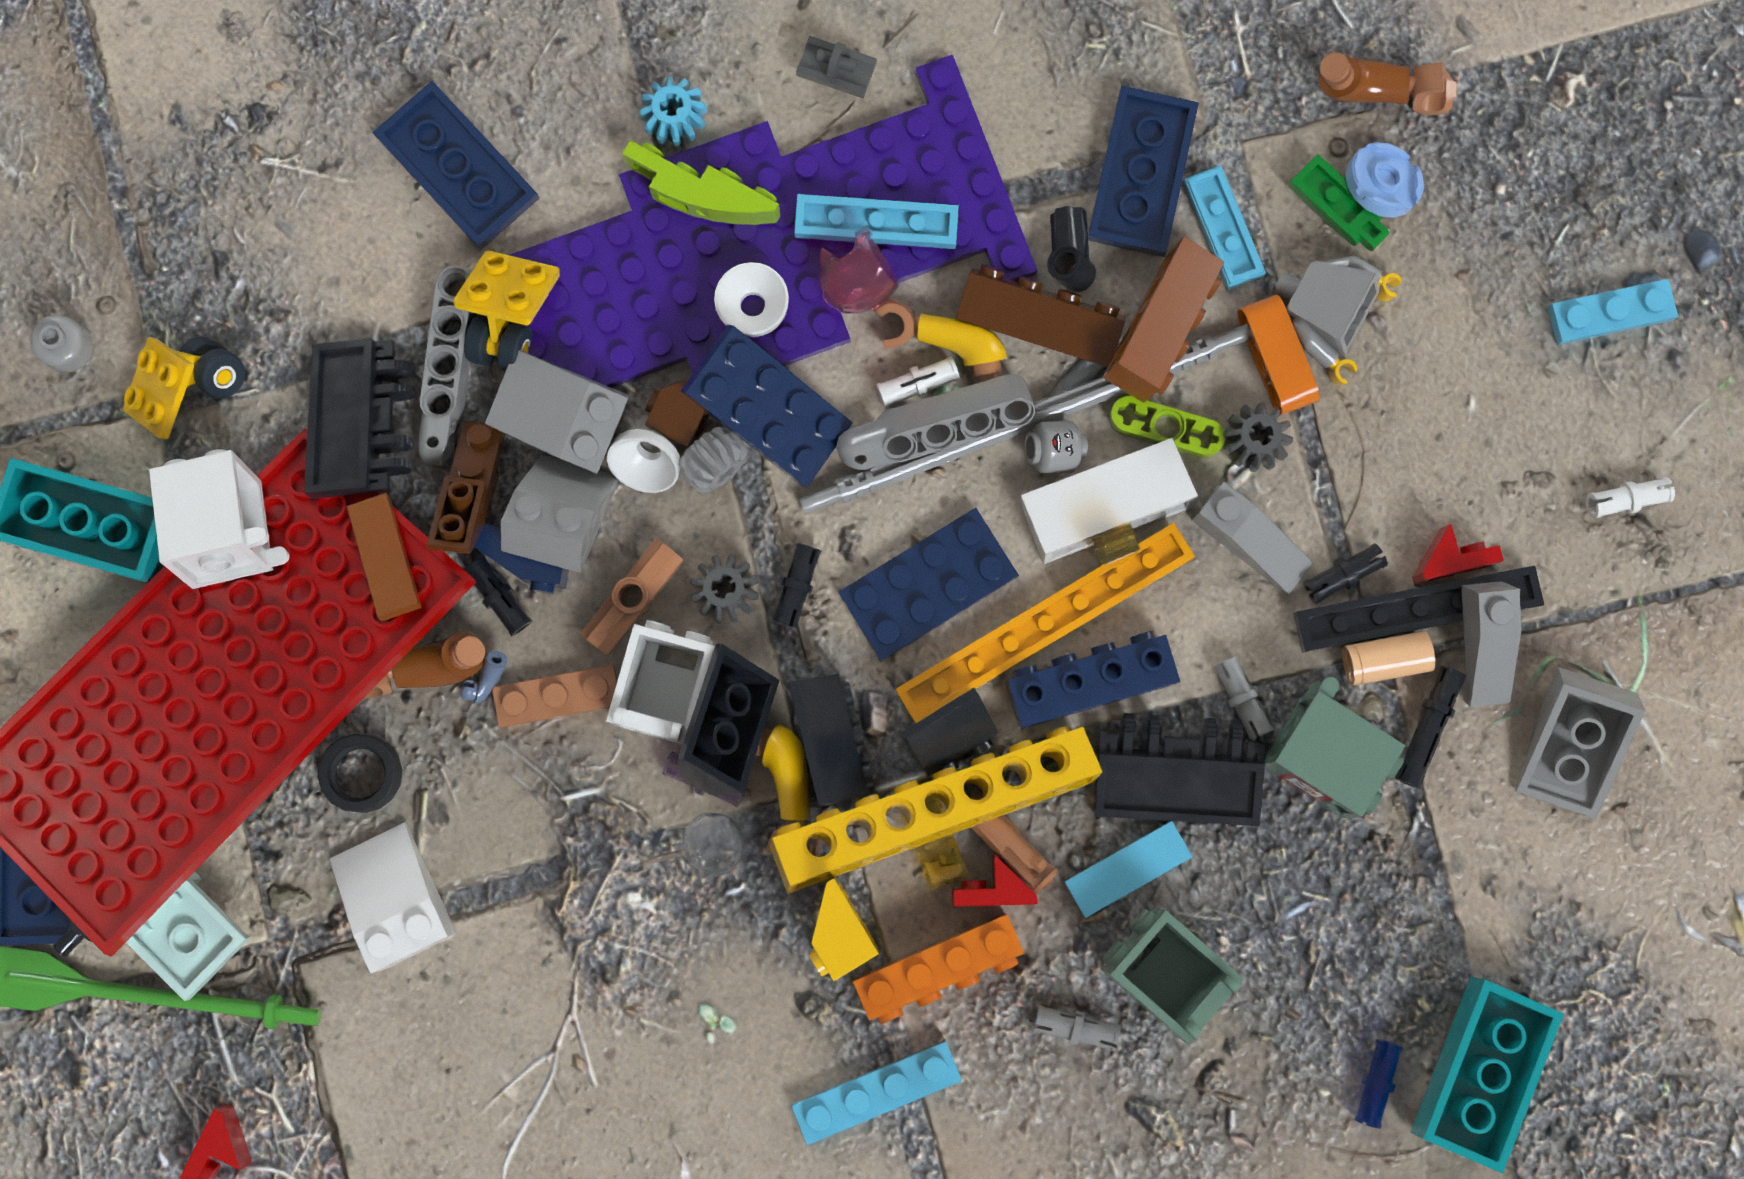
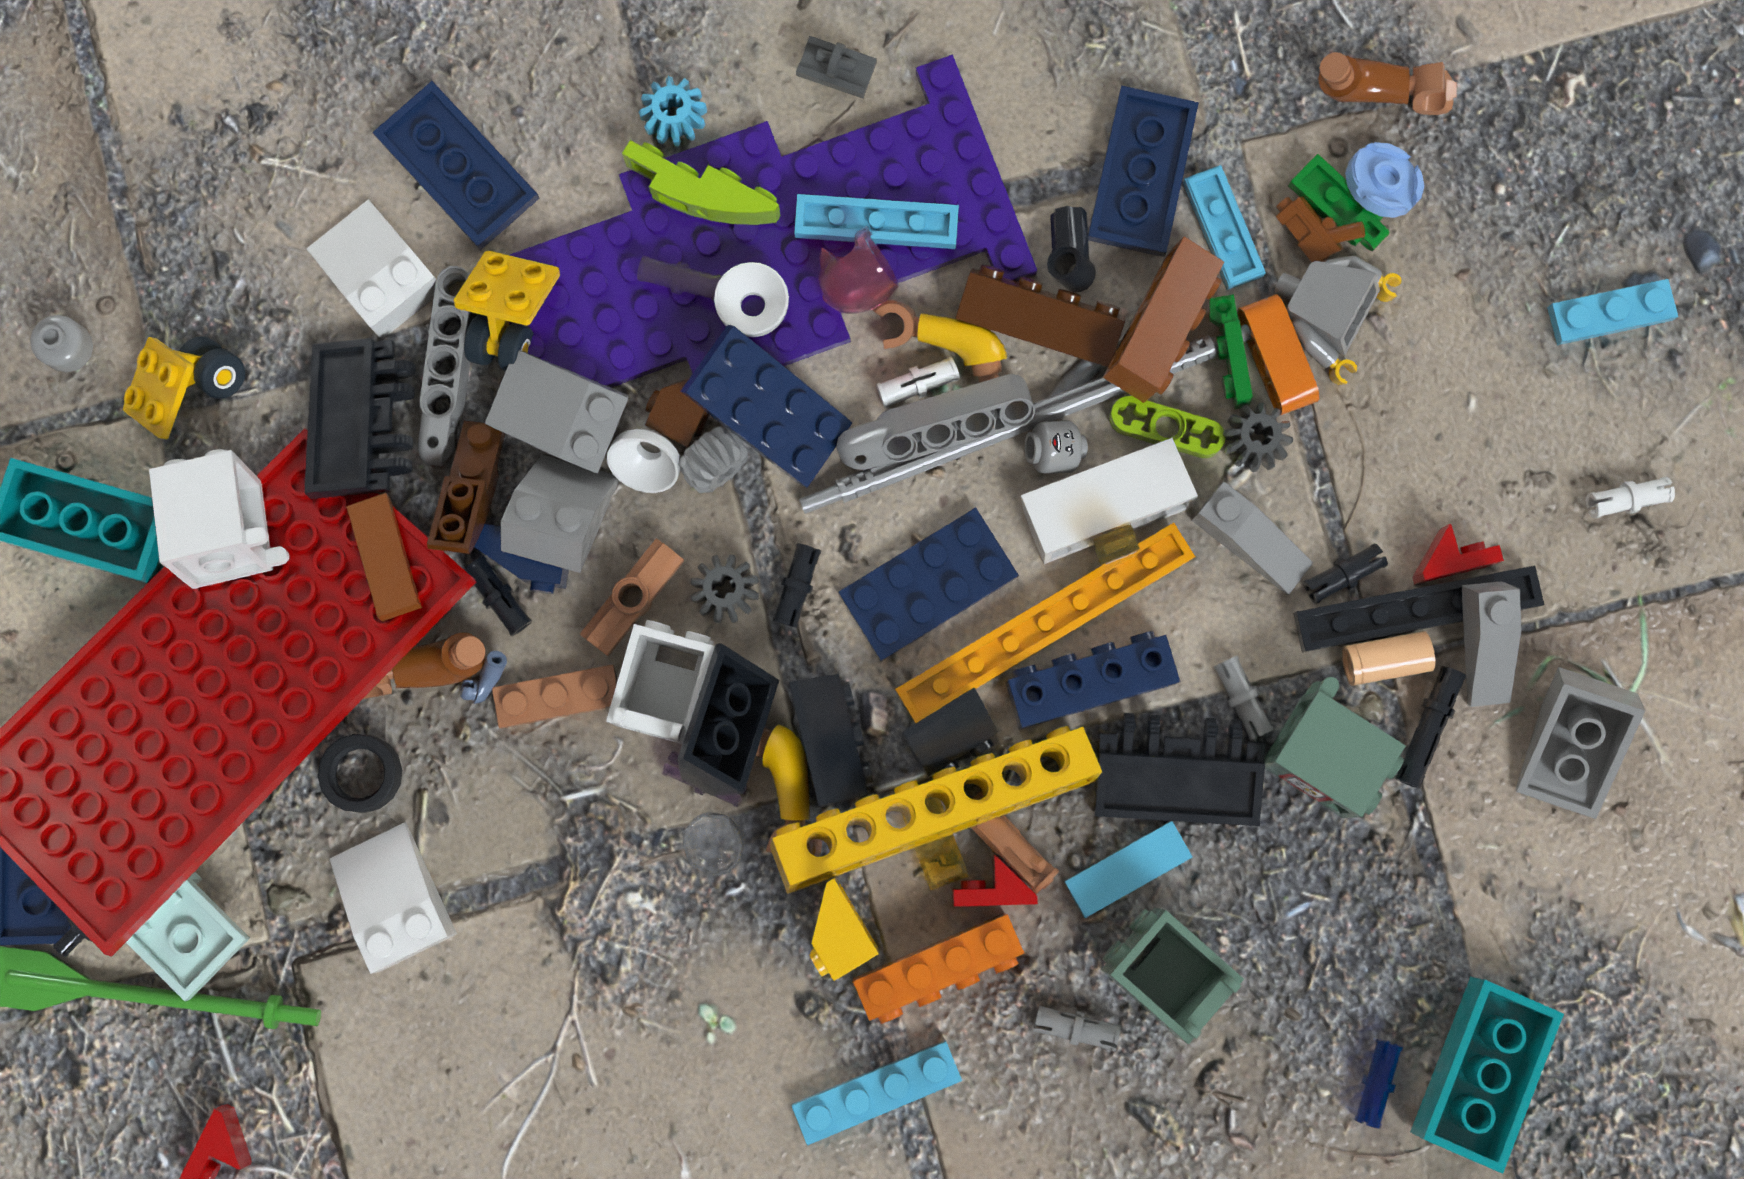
none -> white slope [306,199,436,340]
none -> clear purple pin [637,256,722,300]
none -> green hinge [1209,294,1253,410]
none -> dark orange piece [1275,196,1365,262]

